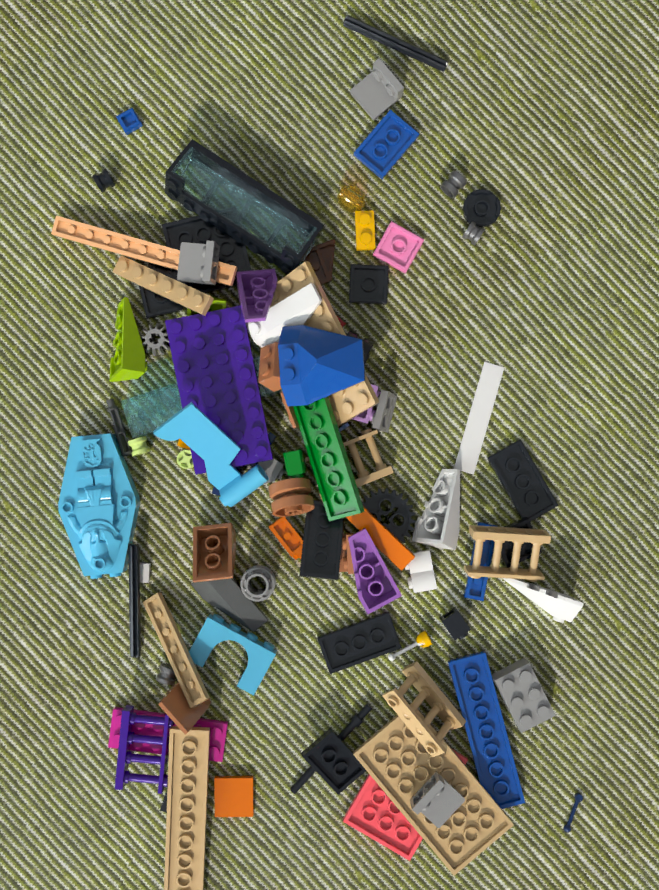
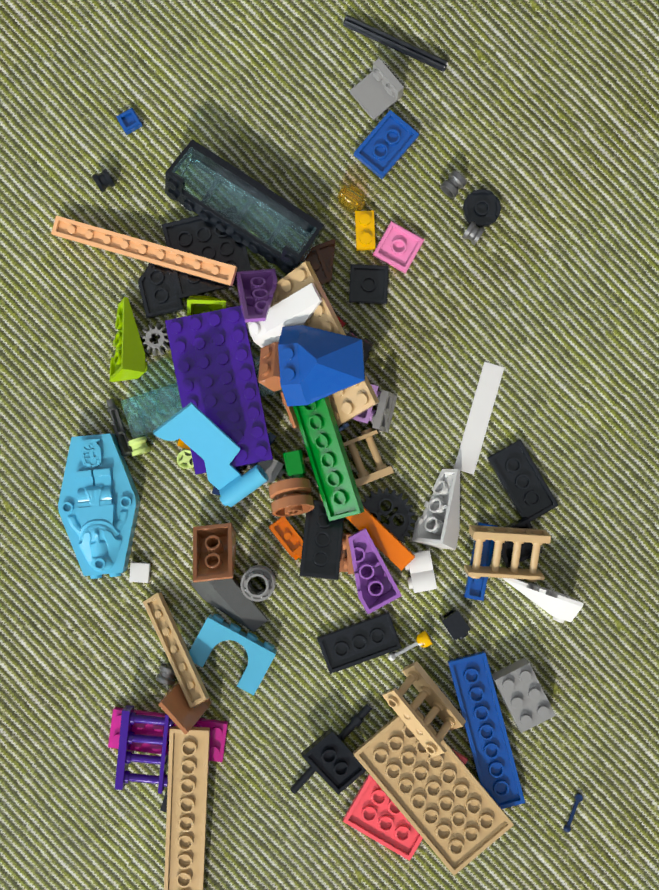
tan plate [112,255,214,316] -> none
black axle [128,544,141,658] -> none
light grey bracket [177,240,220,285] -> none
orange tile [214,776,254,817] -> none
light grey bracket [410,771,465,828] -> none

